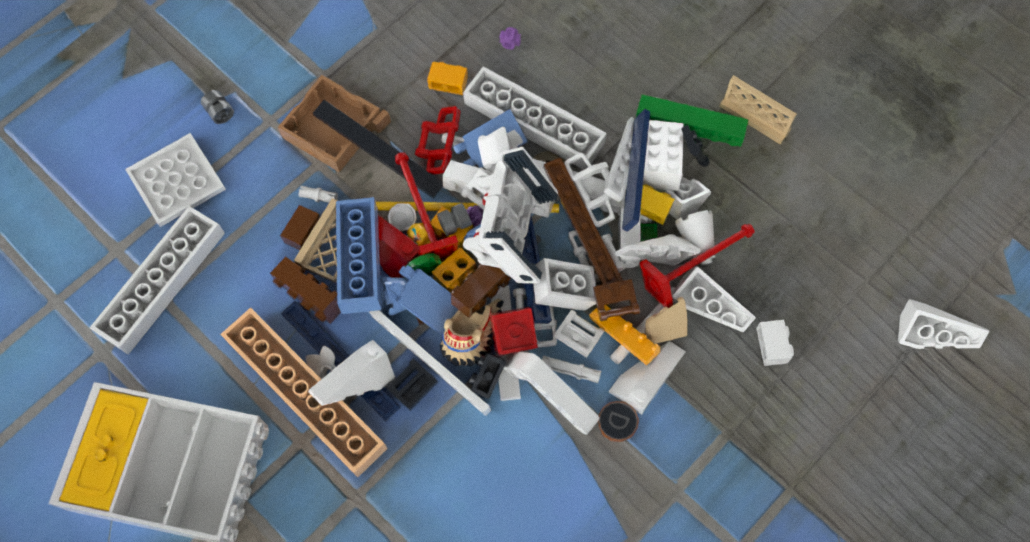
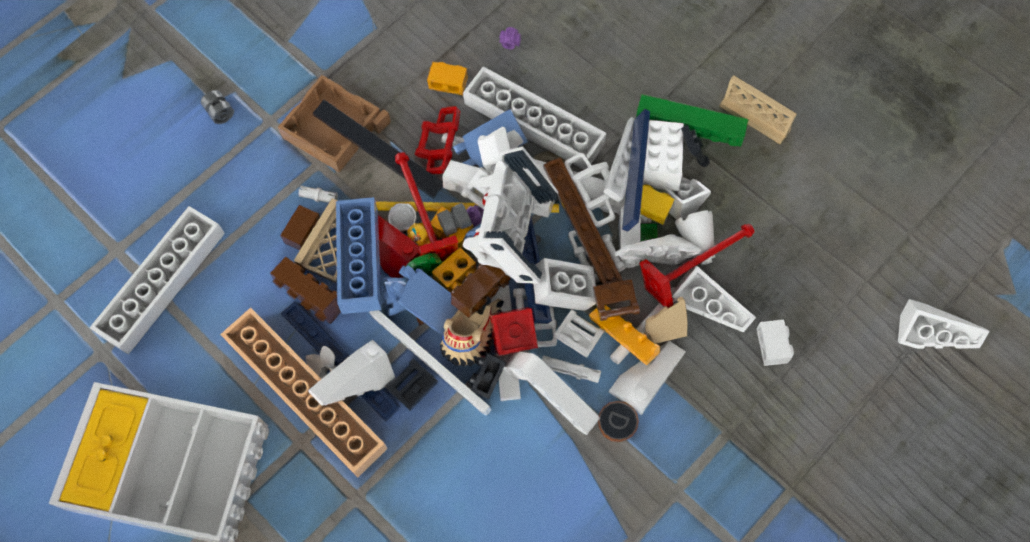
white plate [125,133,226,227] -> none

